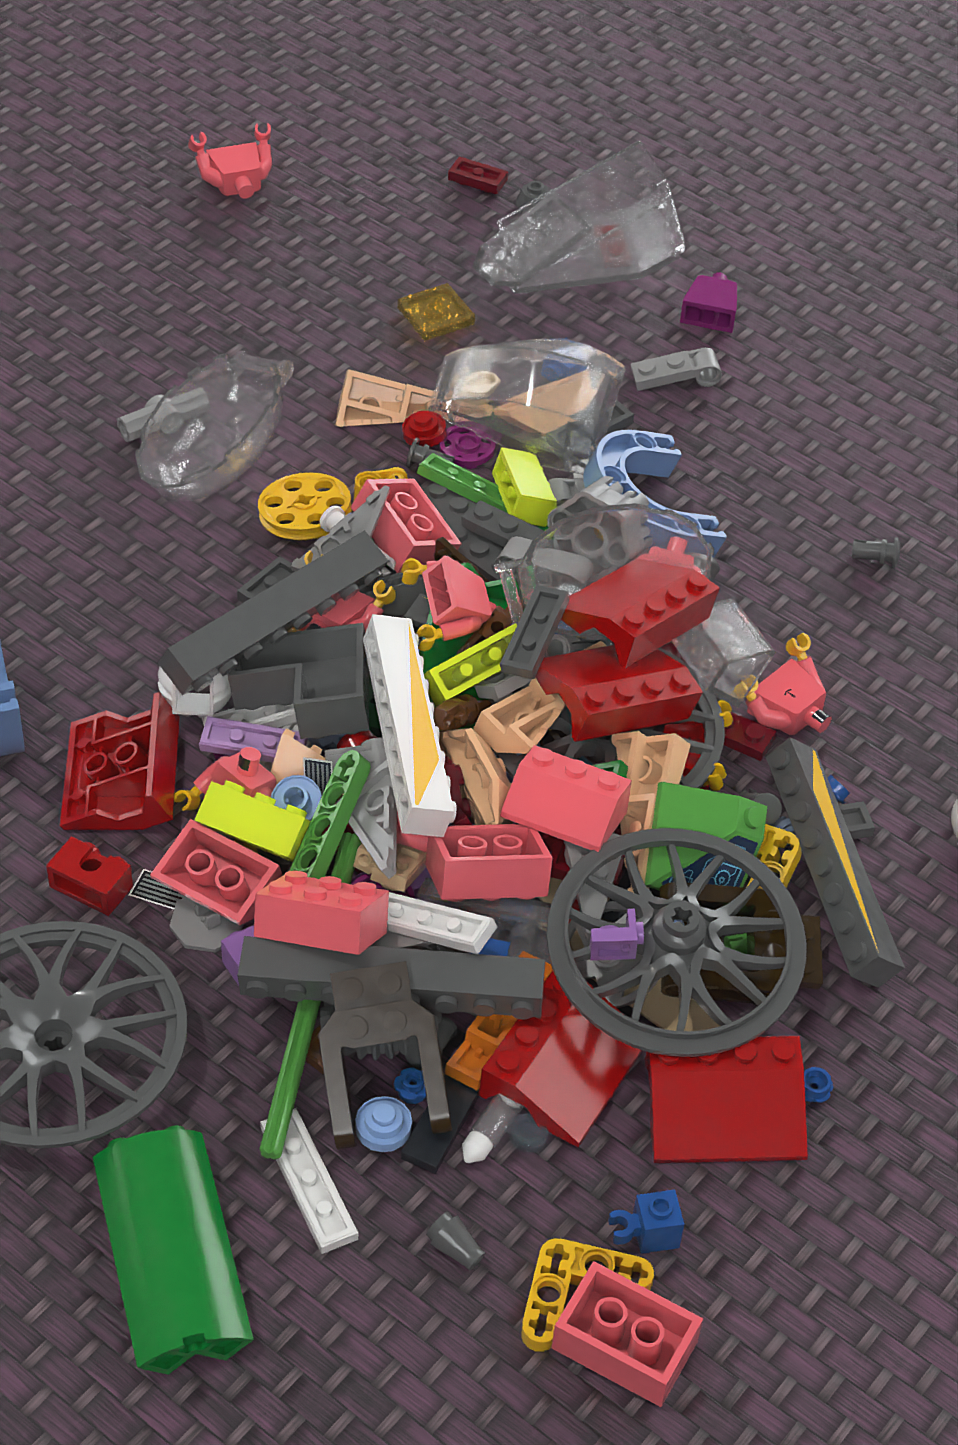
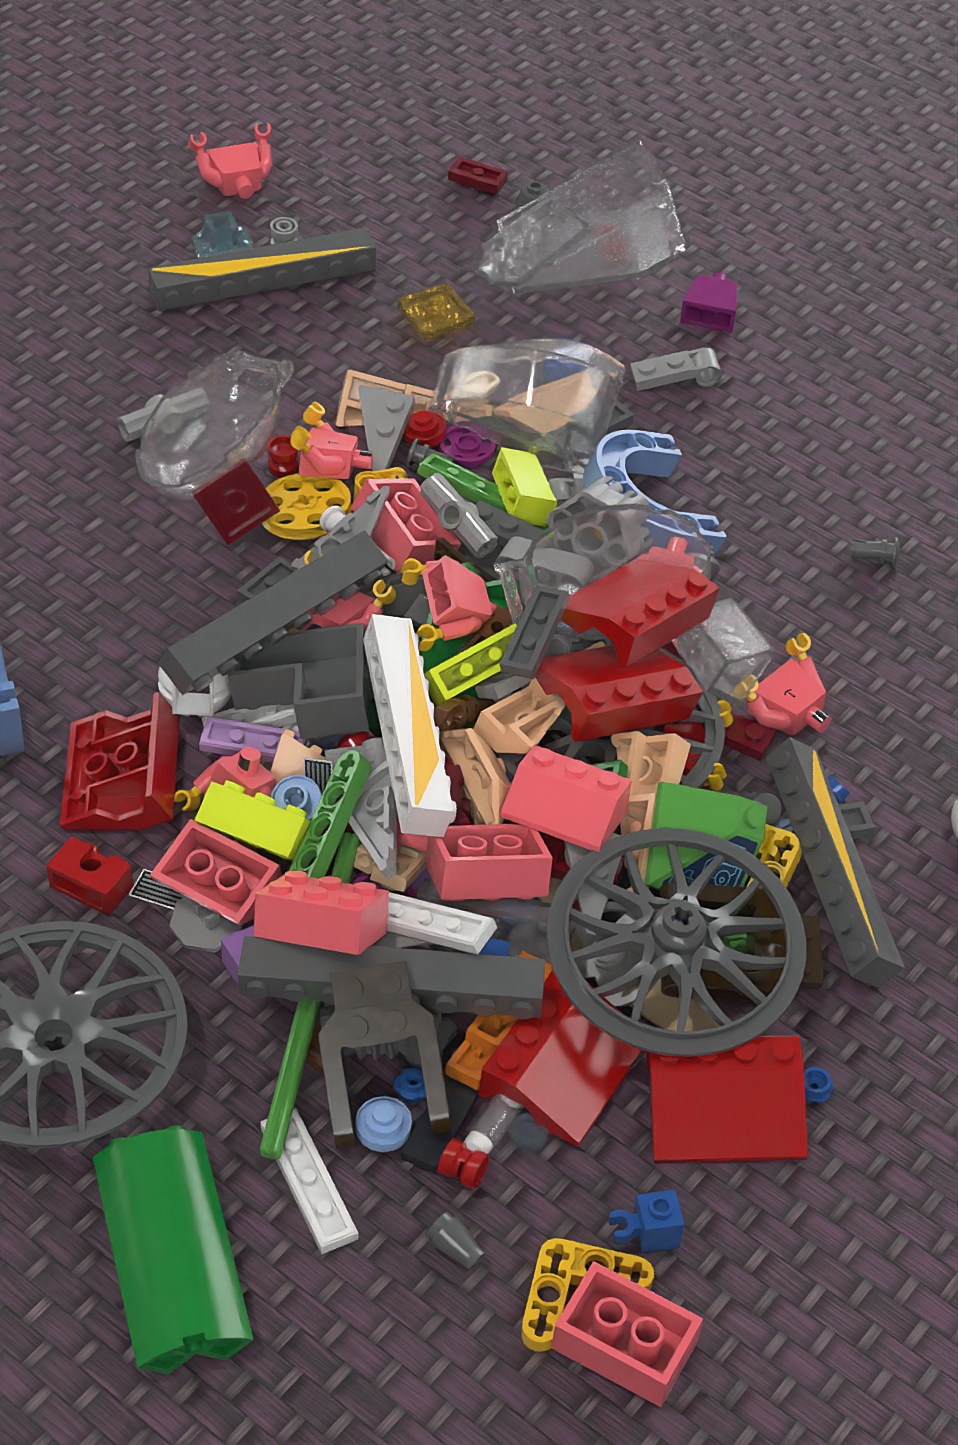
medium lavender bracket [590,909,644,960] -> none
none -> dark grey brick [148,228,376,311]
none -> clear light blue brick [191,211,253,259]
none -> dark red plate [192,457,280,545]
none -> red wheel [268,435,298,478]
none -> light grey wheel [270,217,298,245]
none -> coral torso [291,402,373,479]
none -> light grey wing [358,385,415,471]
none -> light grey piece [420,473,498,558]
none -> red wheel [437,1138,490,1190]

